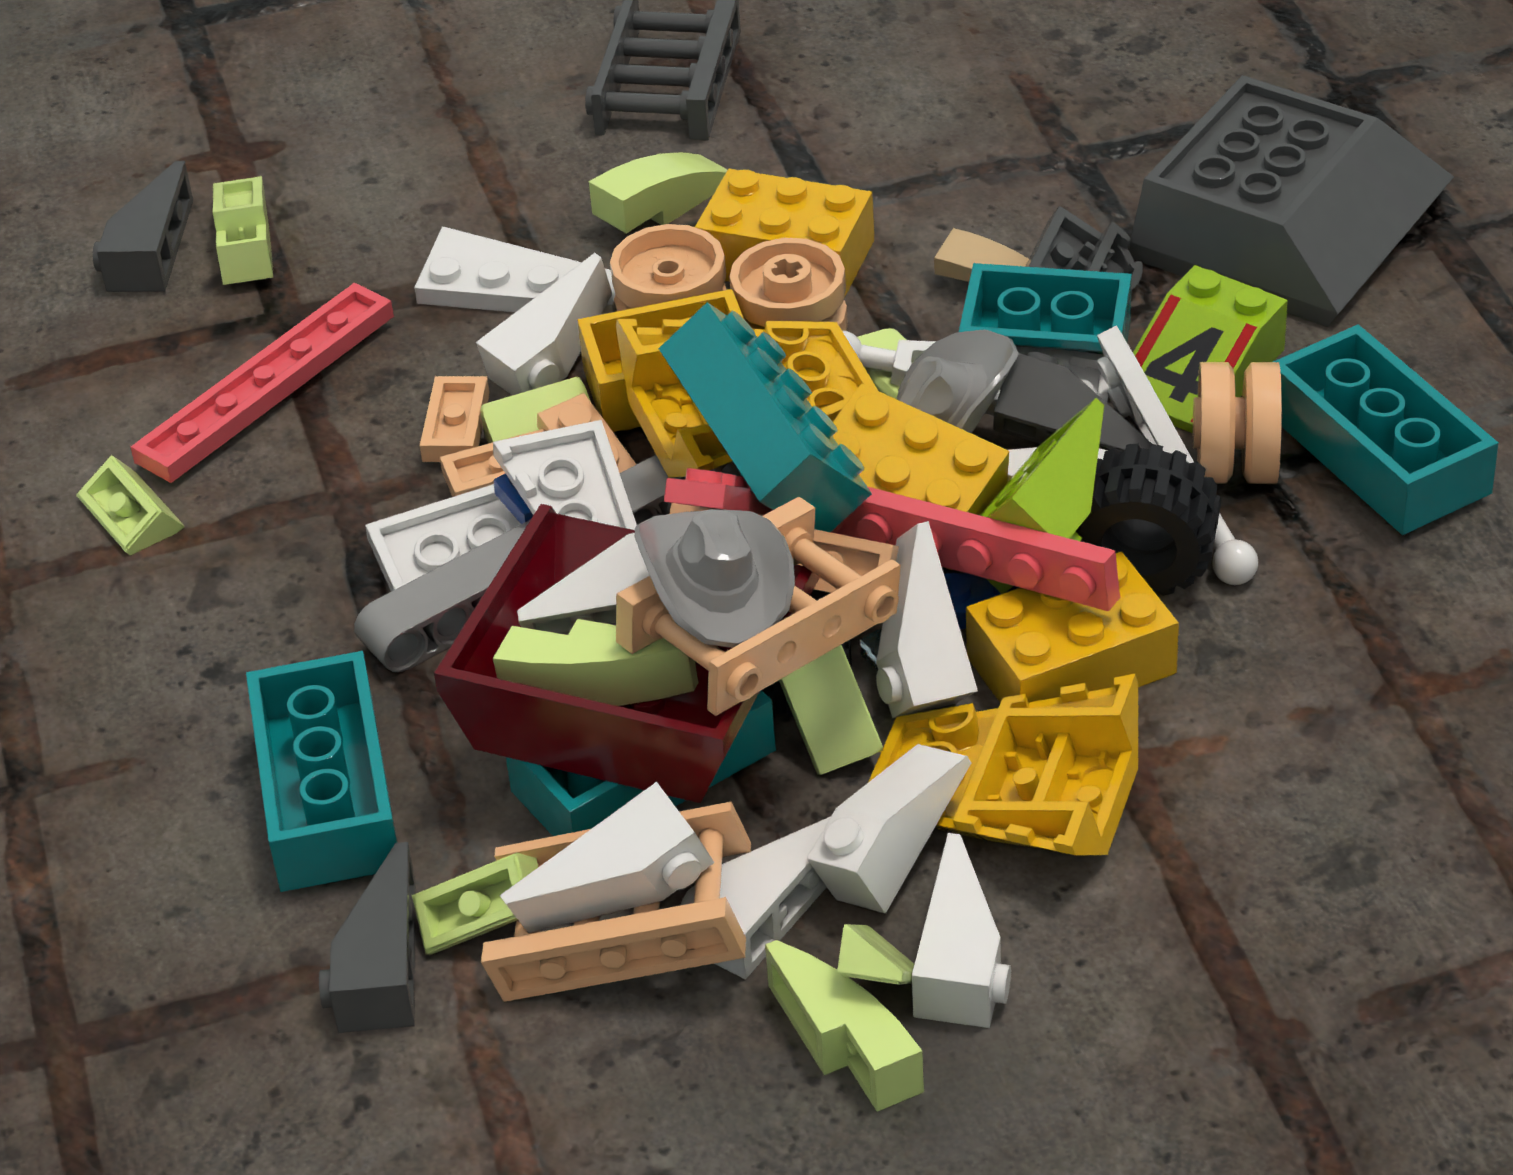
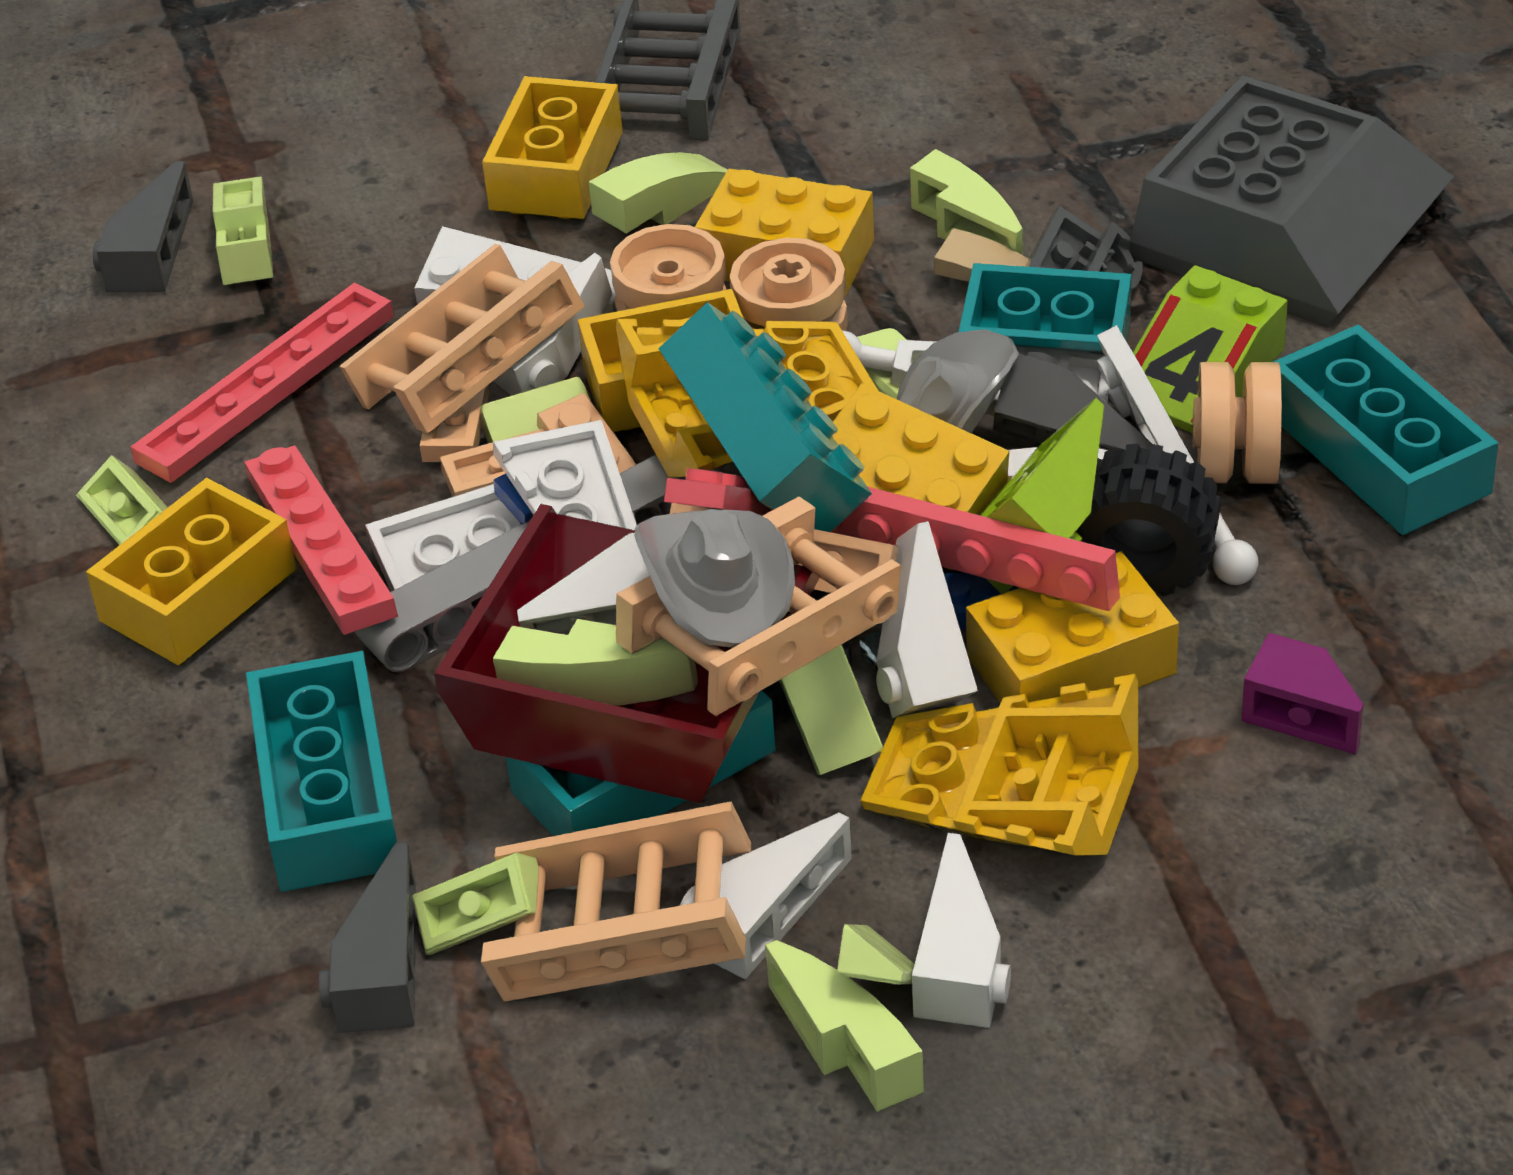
white slope [500,782,715,933] -> none
white slope [806,744,971,914] -> none
none -> yellow brick [86,477,297,666]
none -> coral plate [244,445,398,635]
none -> light nougat fence [339,244,585,434]
none -> yellow brick [482,76,623,219]
none -> yellowish green slope [910,149,1023,255]
none -> magenta slope [1241,633,1364,754]

